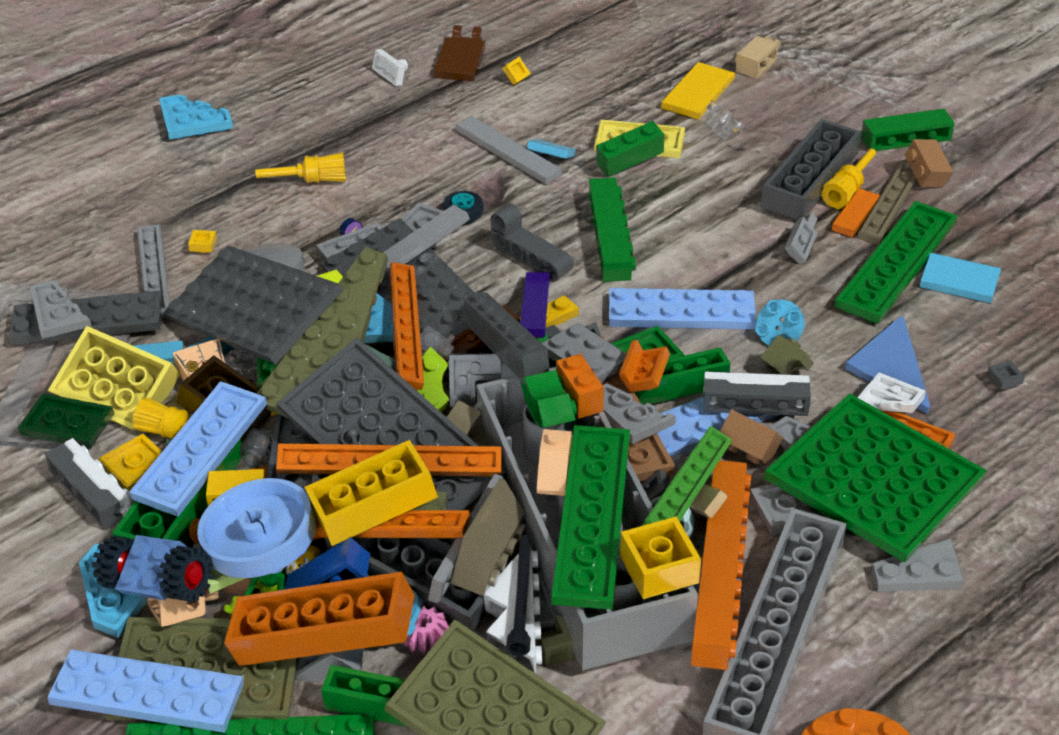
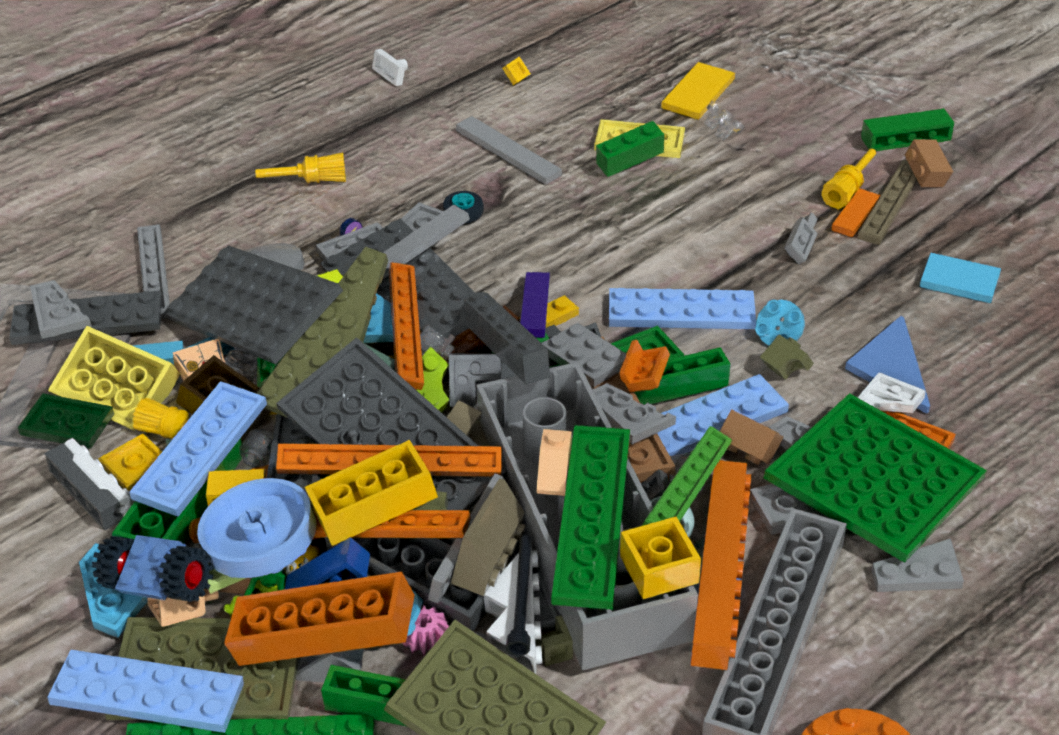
medium azure plate [159,94,233,139] -> none
yellow plate [188,230,217,253] -> none
reddish brown tile [433,25,485,82] -> none
dark grey beam [490,203,574,281] -> none
green brick [519,370,577,428] -> none
medium azure tile [527,139,576,159] -> none
orange brick [556,354,604,419] -> none
green brick [589,177,636,282] -> none
tan tile [690,484,727,518] -> none
dark grey piece [703,372,811,416] -> none
tan brick [735,36,781,79] -> none
dark grey brick [761,119,861,220] -> none
green plate [835,201,958,324] -> none
dark grey plate [987,360,1025,390] -> none

